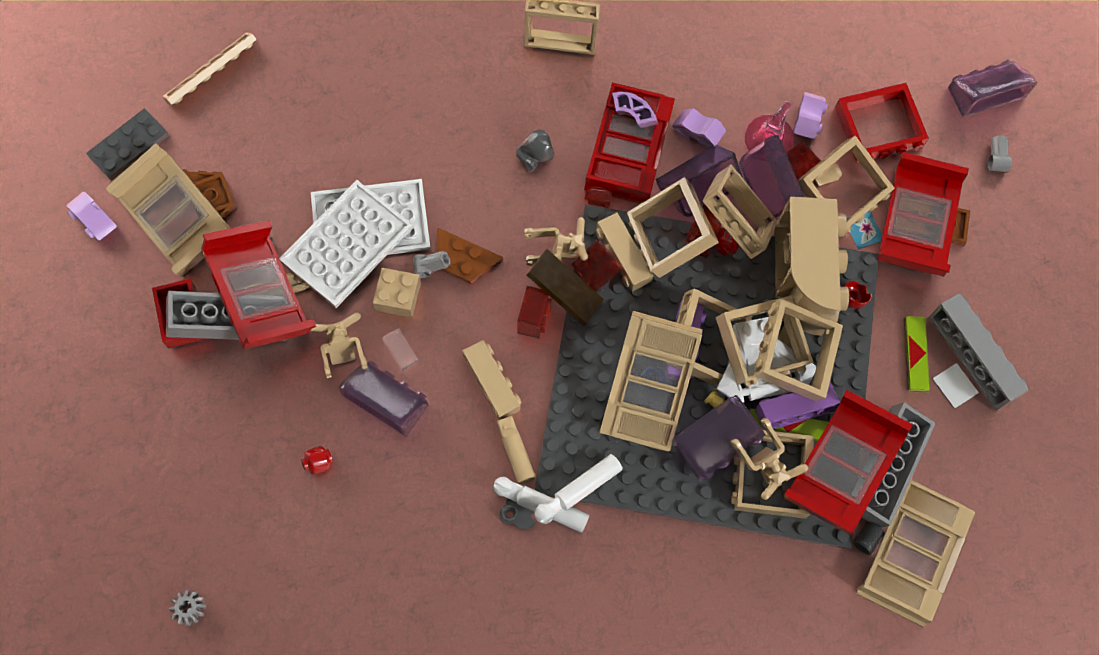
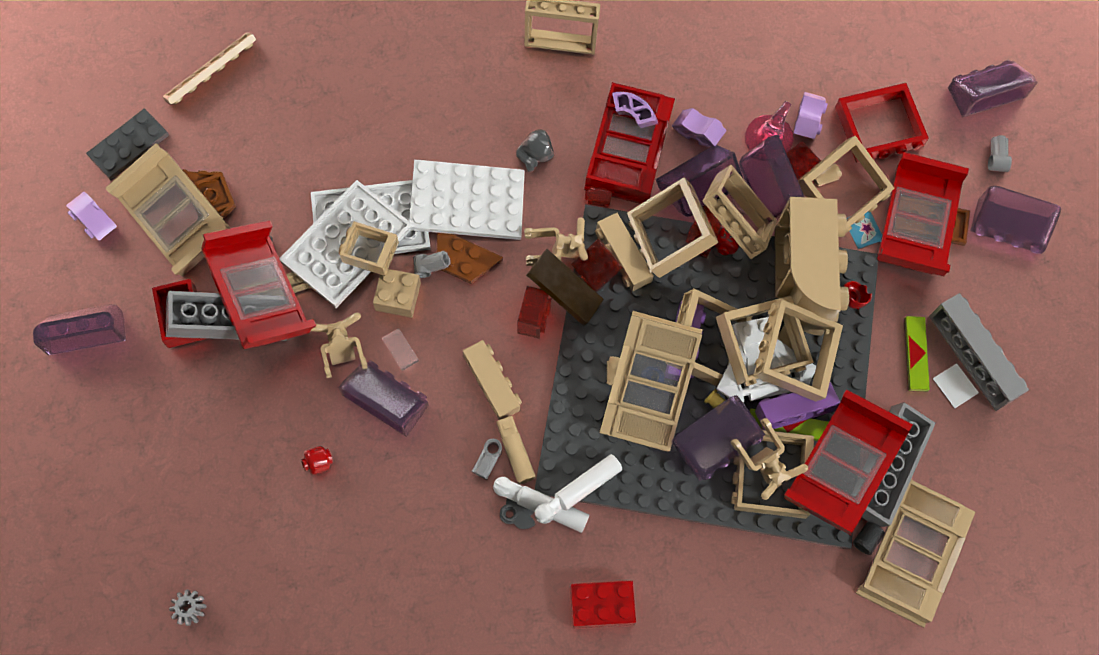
none -> clear purple windscreen [33,304,126,355]
none -> tan window [338,221,399,276]
none -> white plate [409,159,525,240]
none -> light grey piece [472,438,502,479]
none -> red brick [570,581,636,629]
none -> tan cone [607,357,620,386]
none -> clear purple windscreen [970,186,1061,254]

